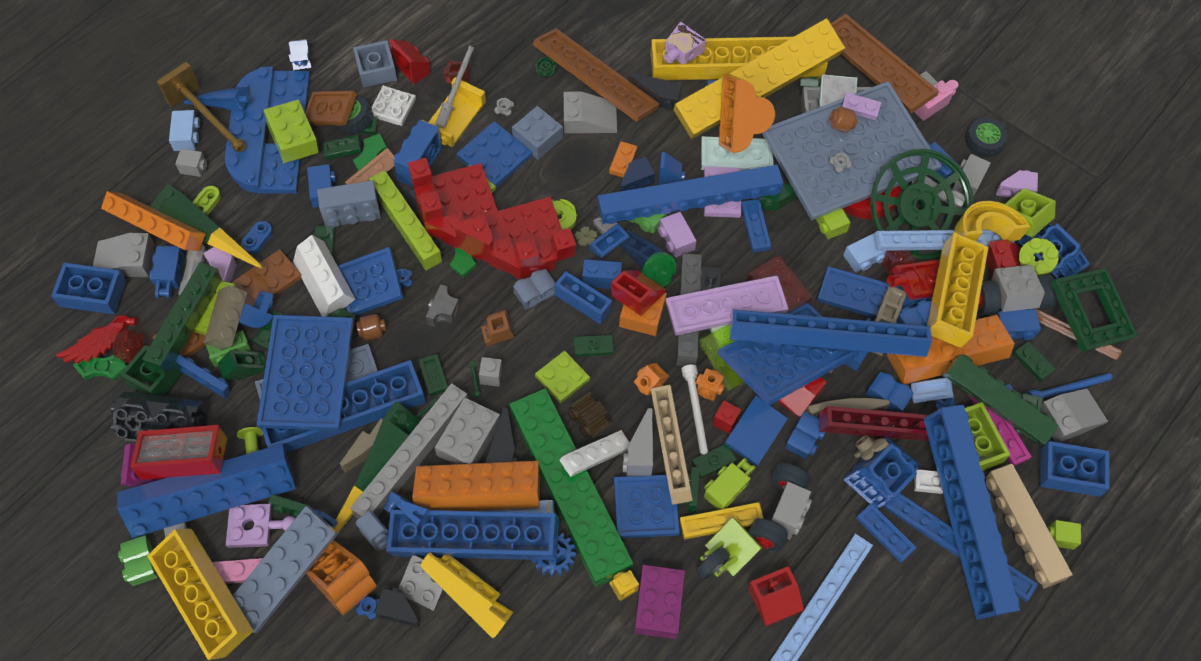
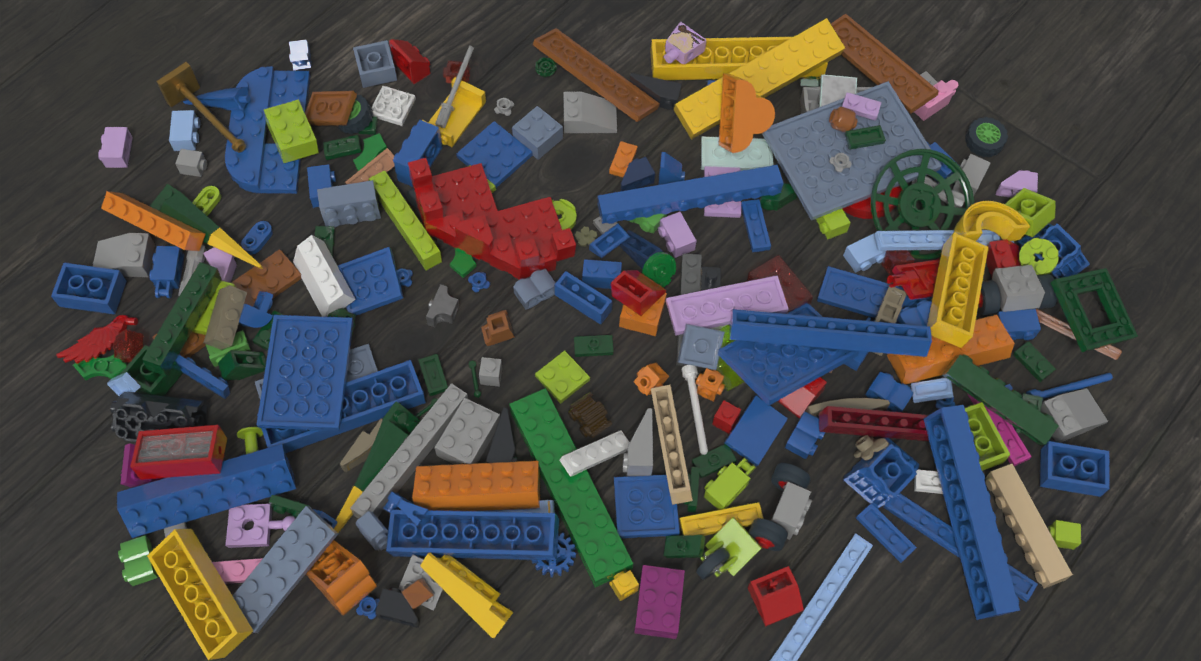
dark orange head [357,314,386,341] -> none
none -> lavender brick [99,127,133,168]
none -> light blue tile [107,372,141,396]
none -> dark orange slope [402,578,434,609]
none -> blue plate [468,272,490,292]
none -> dark green plate [664,535,705,558]
none -> sand blue tile [677,324,725,370]
none -> dark green plate [845,125,886,150]

